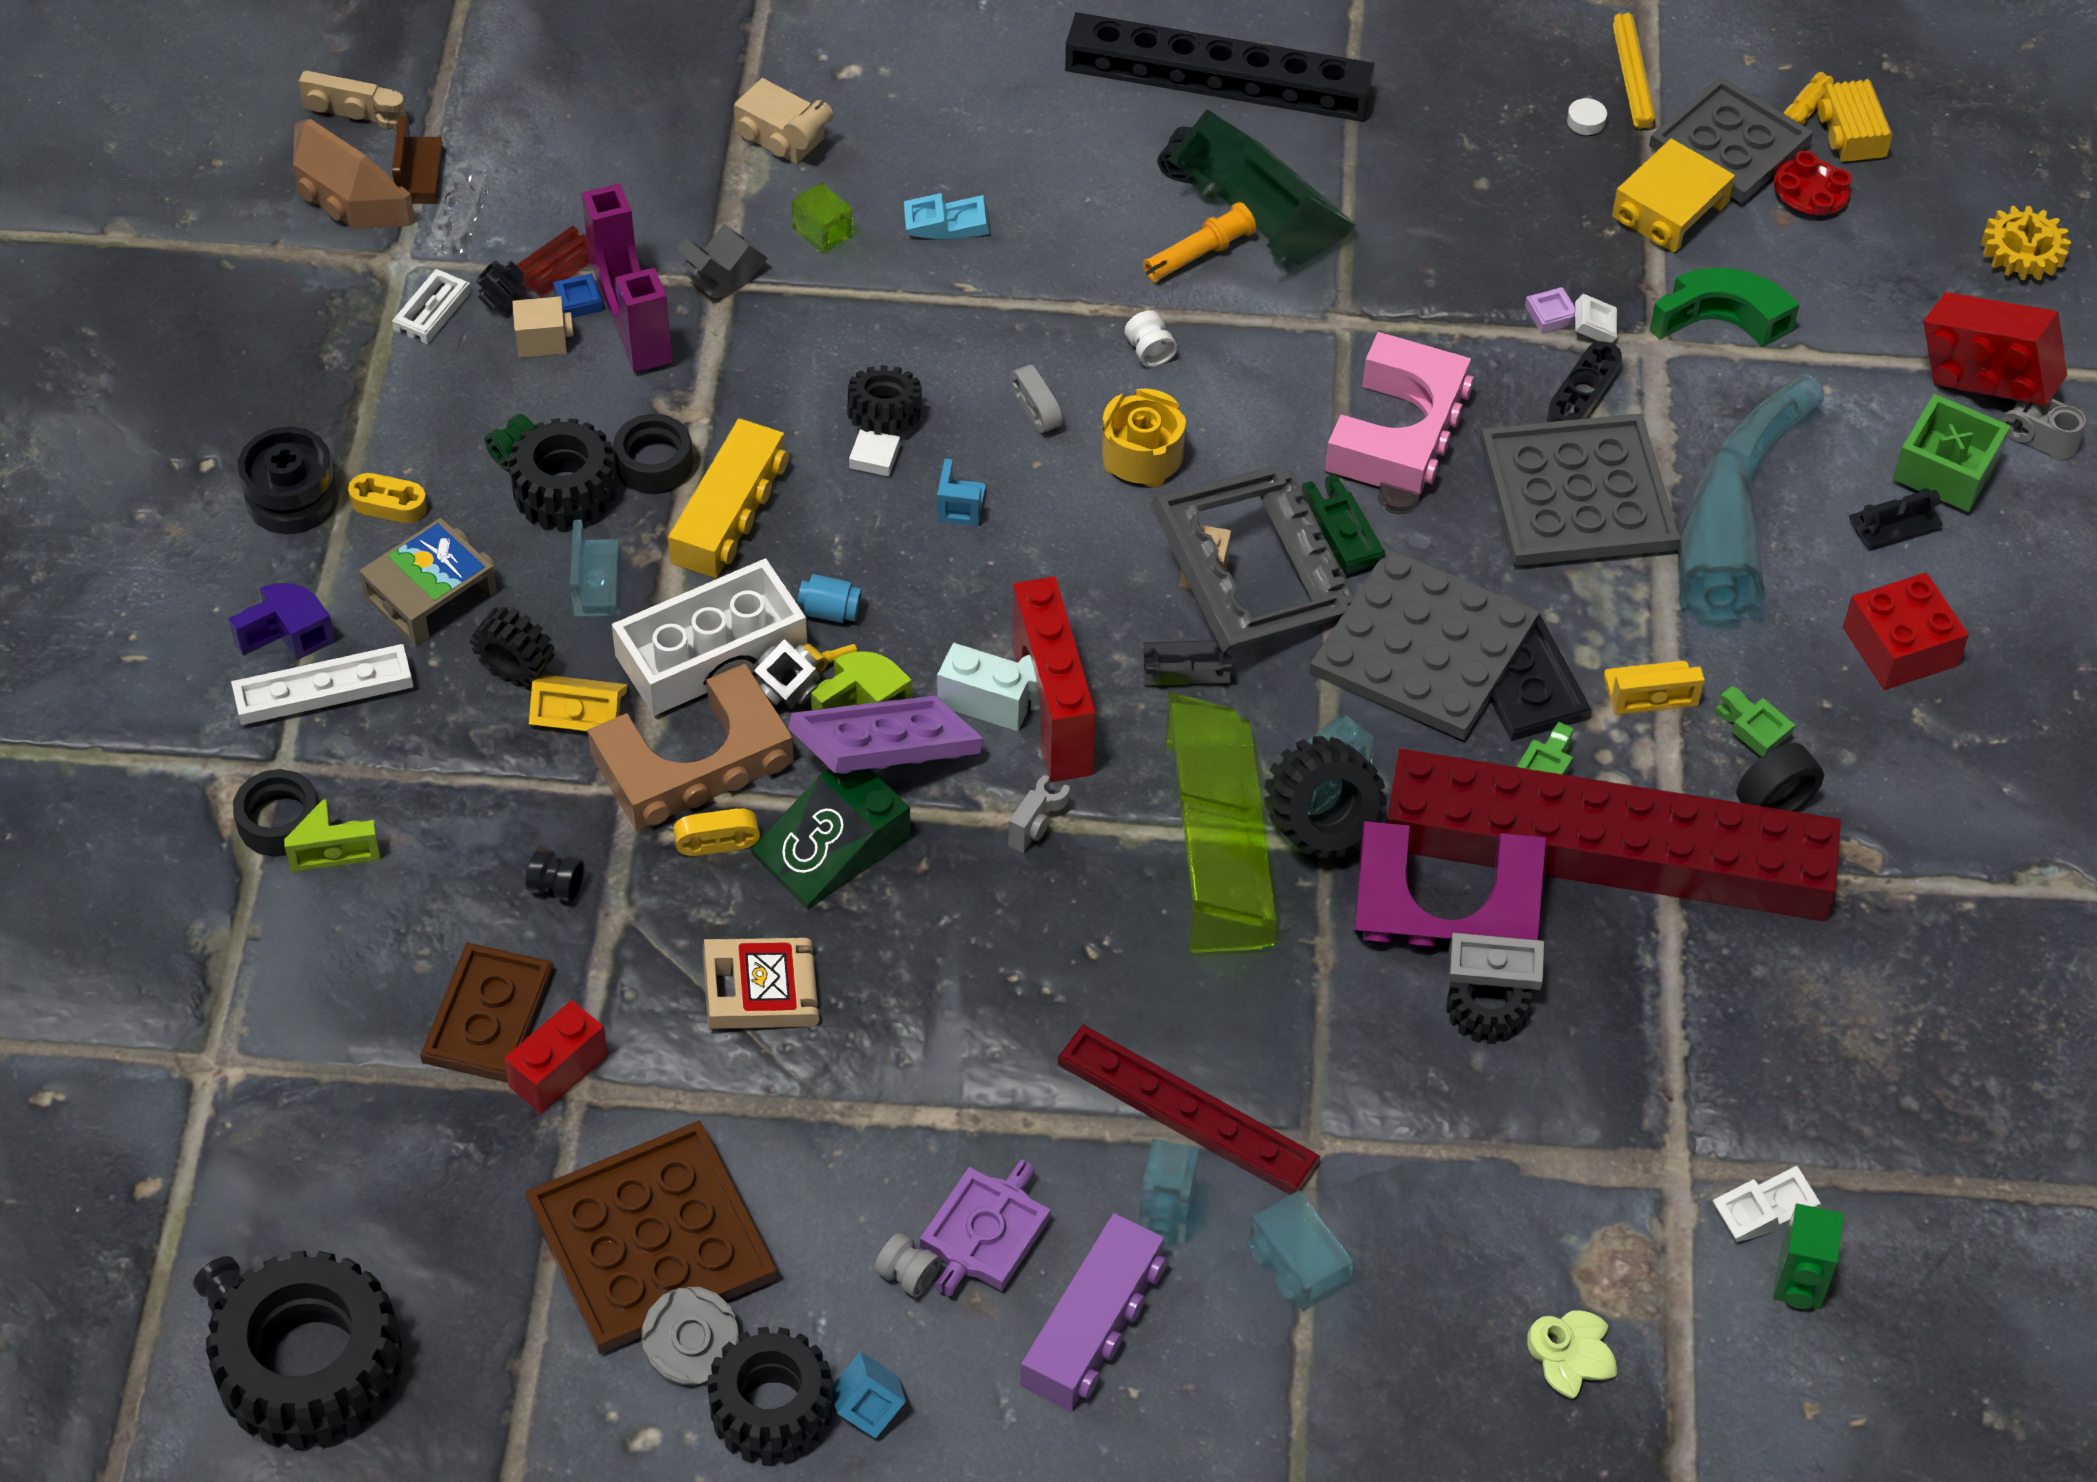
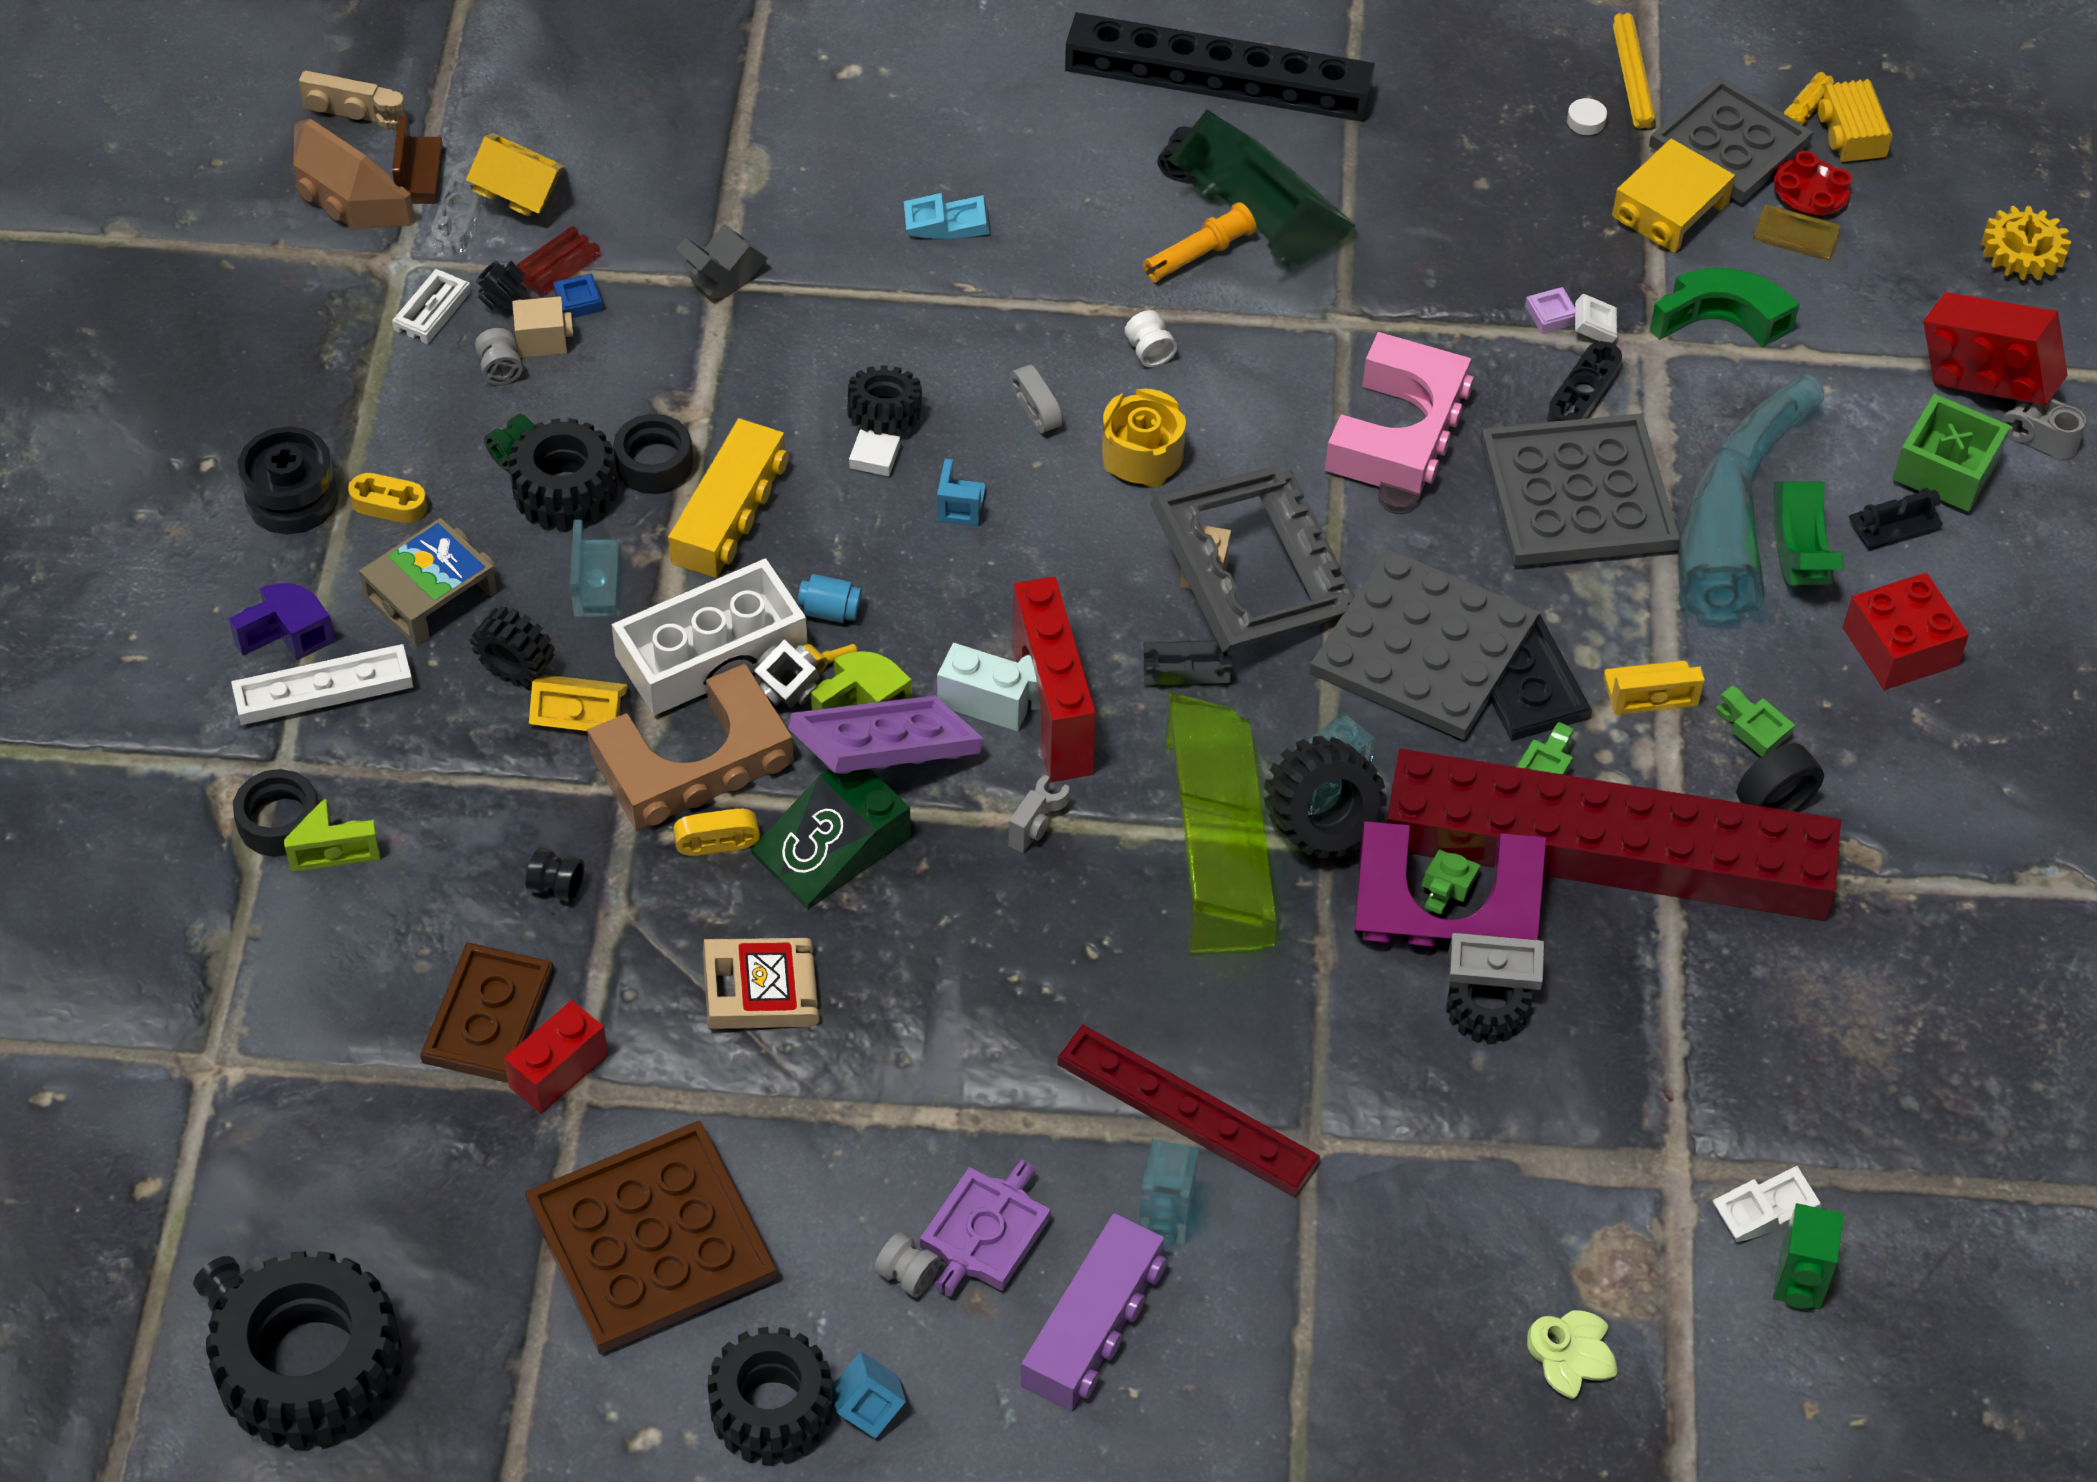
magenta arch [581,183,673,372] -> none
light grey tile [641,1287,739,1385] -> none
tan hinge [734,78,834,165] -> none
clear neon green brick [791,182,853,254] -> none
clear light blue brick [1248,1190,1354,1312] -> none
dark green hinge [1301,474,1385,574] -> none
none -> yellow slope [466,133,564,216]
none -> light grey wheel [475,328,523,385]
none -> bright green plate [1422,849,1481,915]
none -> clear yellow tile [1753,204,1841,261]
none -> green arch [1774,481,1843,585]

